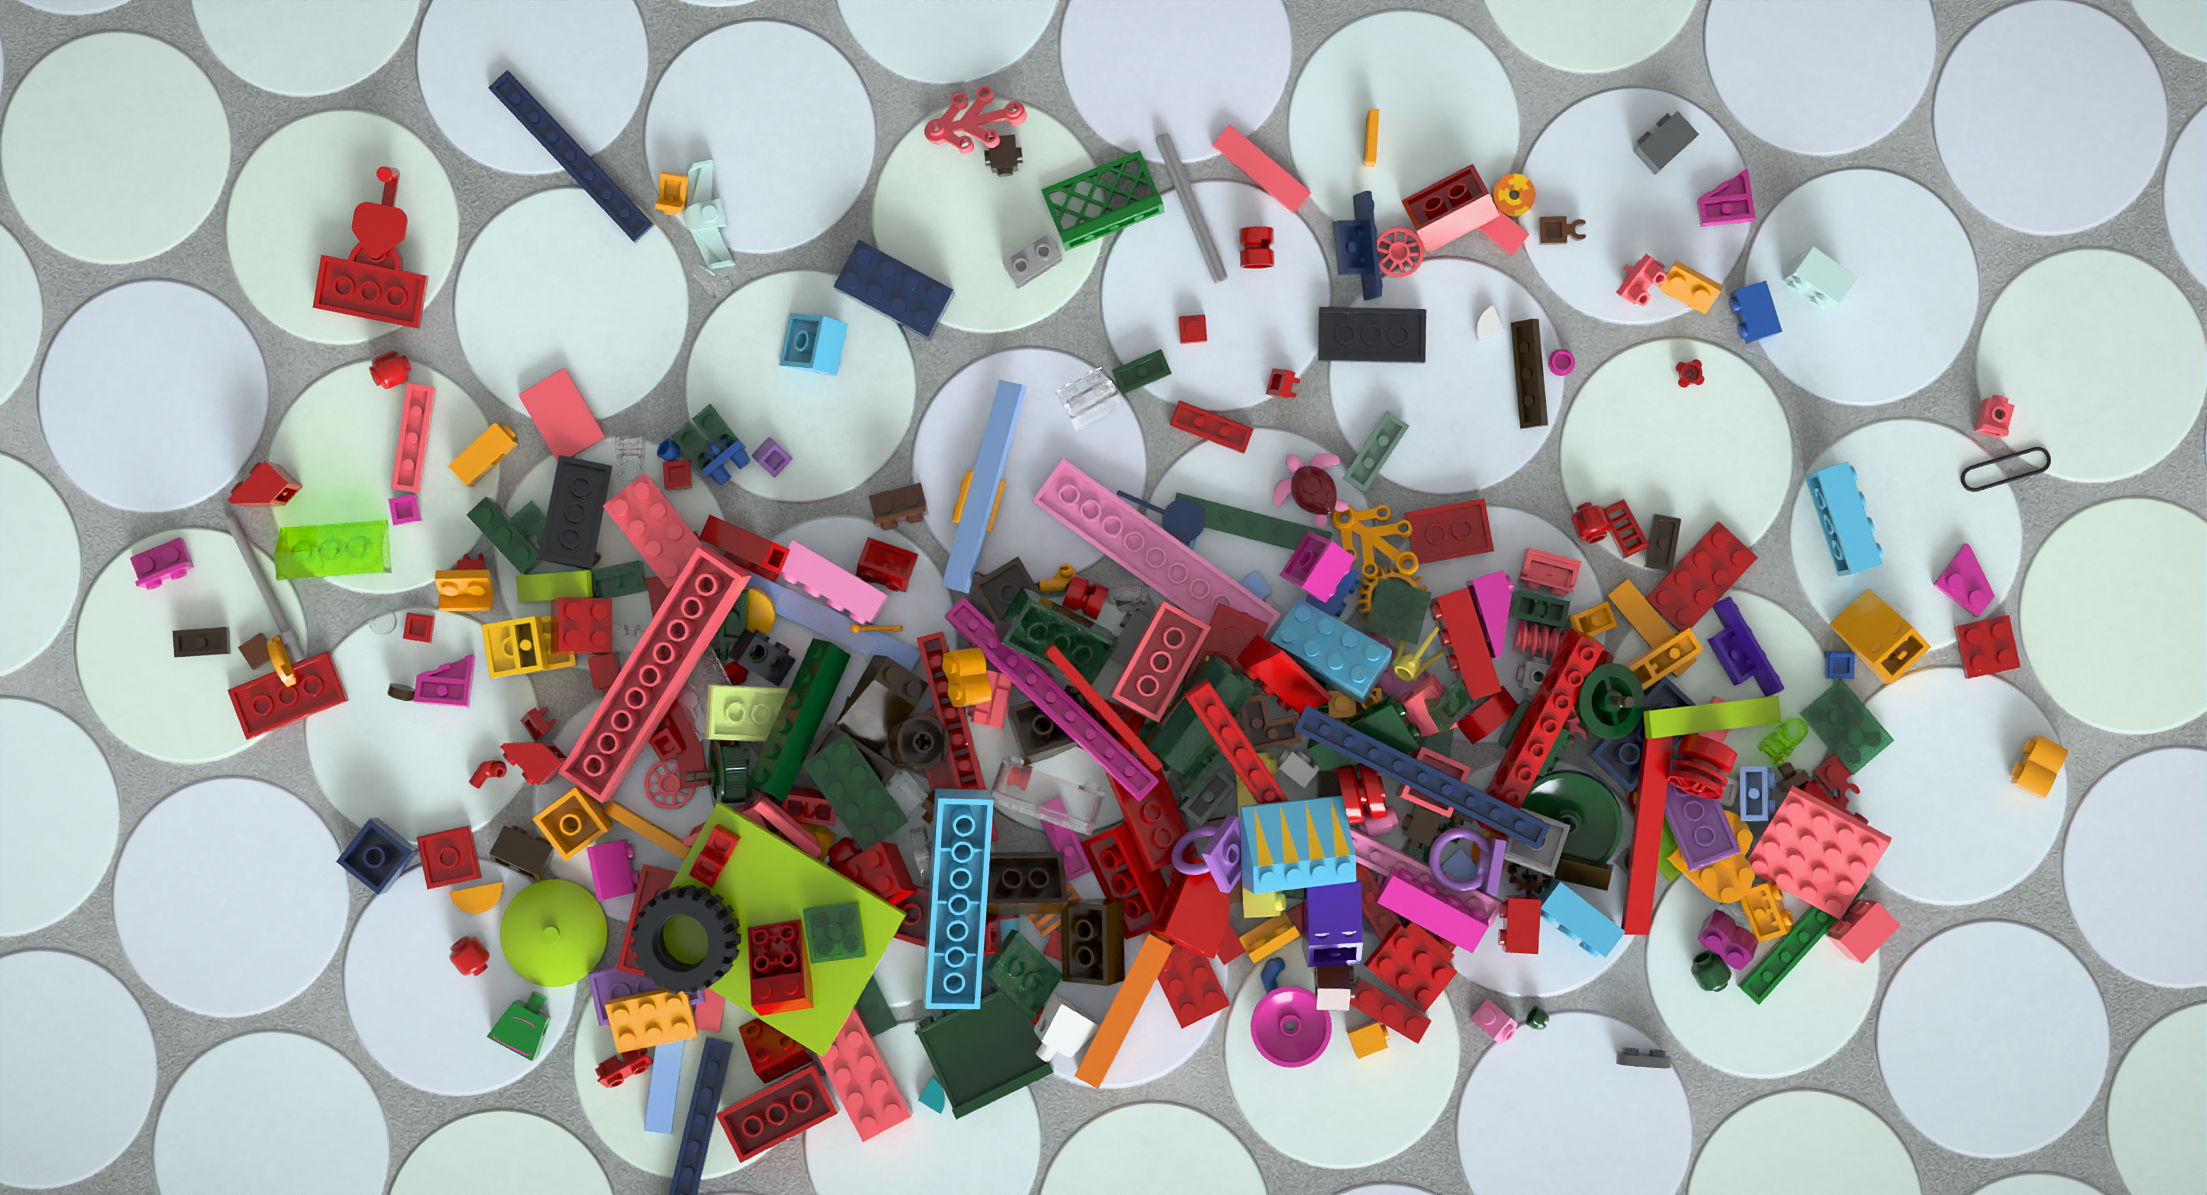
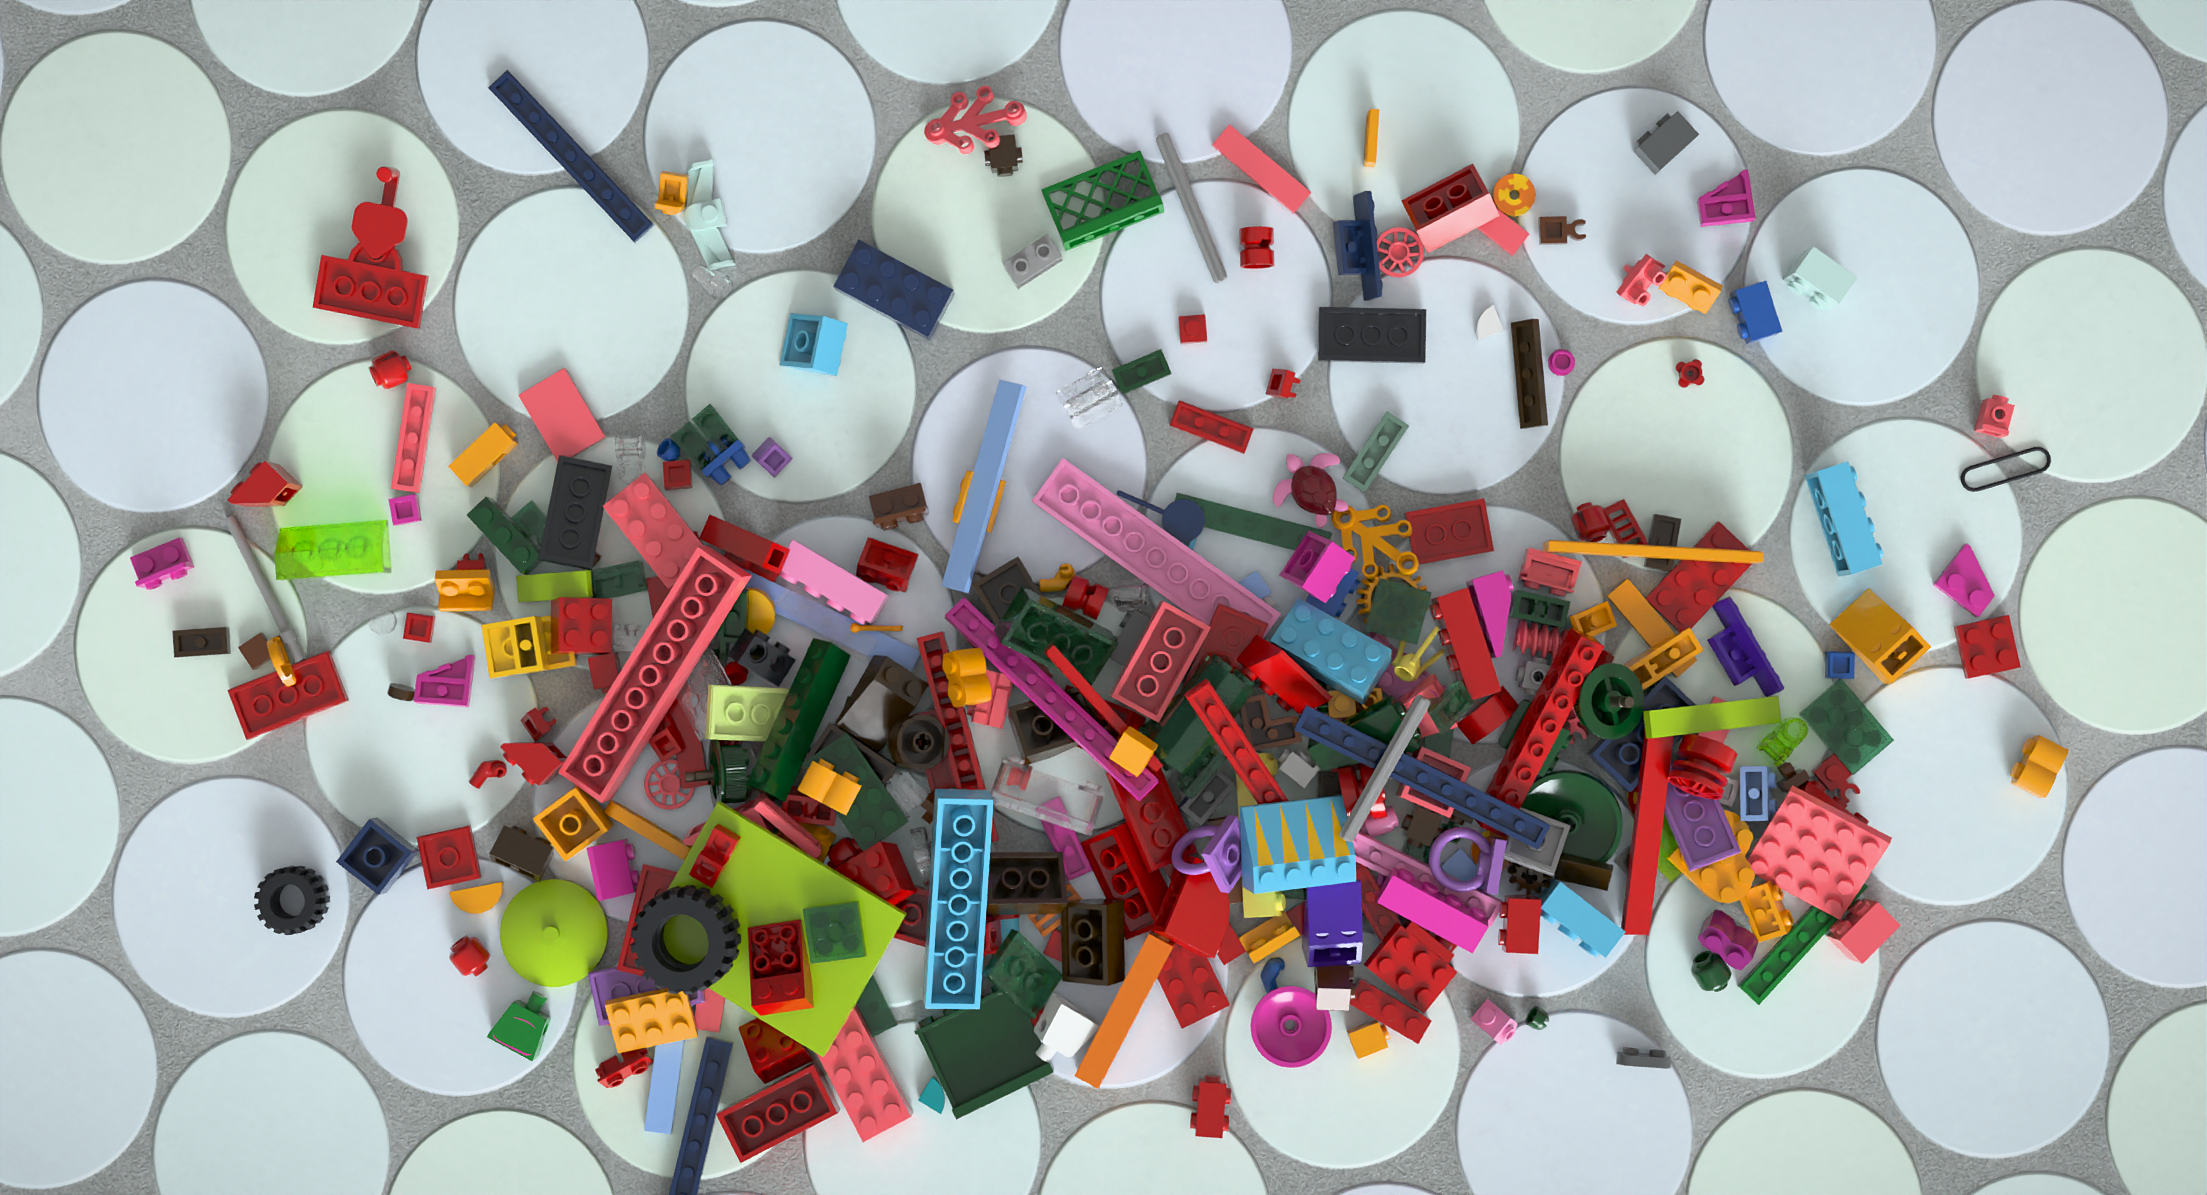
none -> black tyre [254,866,330,935]
none -> light orange brick [797,758,861,815]
none -> light orange piece [1109,726,1158,777]
none -> red brick [1190,1075,1231,1138]
none -> light grey axle [1339,695,1431,842]
none -> light orange tile [1543,540,1764,564]

